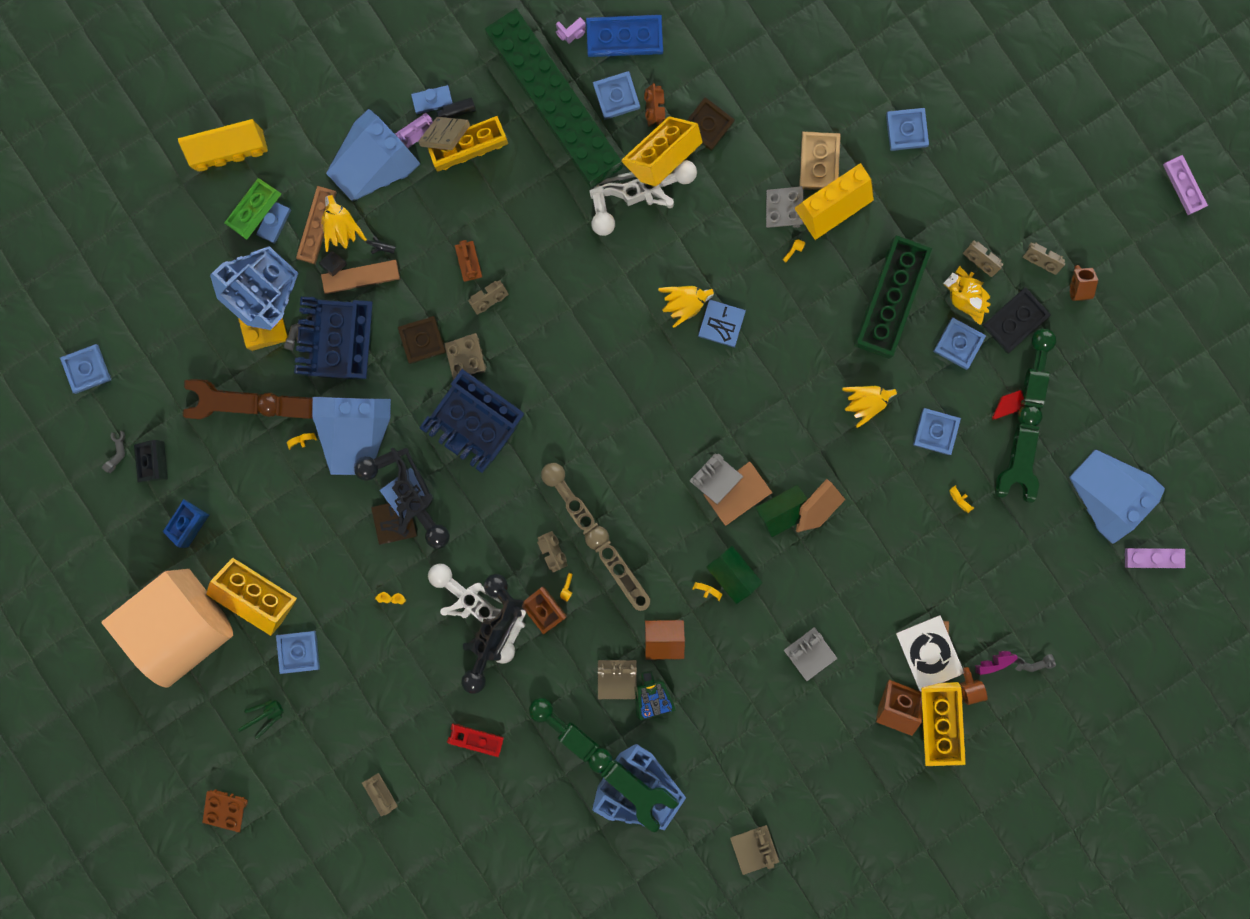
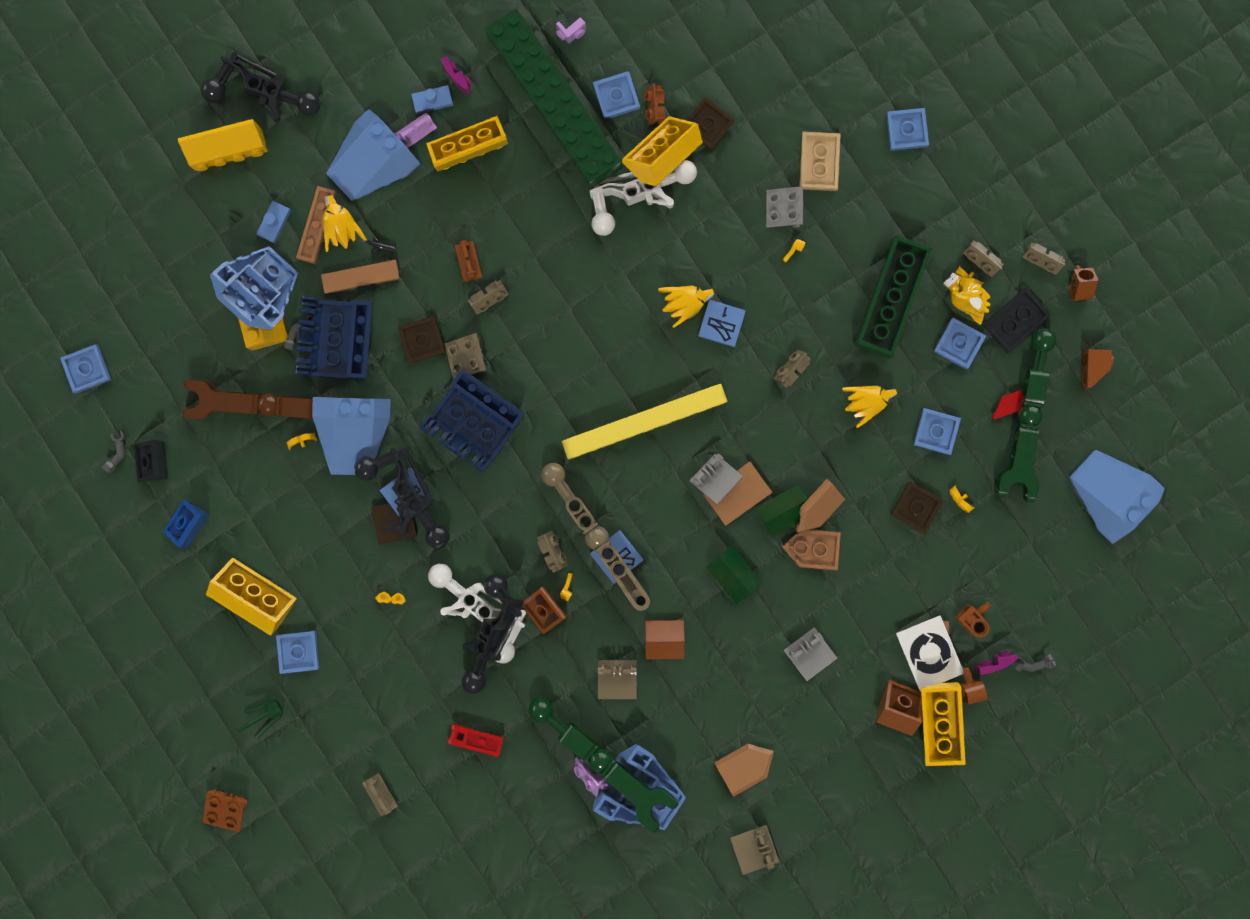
light nougat brick [101,569,233,688] -> none
bright green tile [224,178,281,240] -> none
black tile [319,251,347,276] -> none
dark tan tile [418,117,470,150] -> none
black cylinder [437,97,476,118] -> none
blue tile [586,15,663,57] -> none
torso [634,671,676,720] -> none
yellow piece [692,582,722,601] -> none
yellow slope [794,163,874,240] -> none
lavender plate [1125,548,1185,568] -> none
lavender plate [1163,155,1208,215] -> none
none -> black piece [200,52,321,123]
none -> magenta slope [441,56,472,95]
none -> light yellow beam [561,384,728,460]
none -> lavender hinge [574,757,608,797]
none -> medium blue tile [590,530,643,584]
none -> medium nougat tile [714,743,774,797]
none -> dark tan hinge [774,350,811,388]
none -> medium nougat tile [782,530,841,571]
none -> dark brown tile [891,482,944,534]
none -> dark orange piece [954,602,991,638]
none -> dark orange slope [1081,349,1114,389]

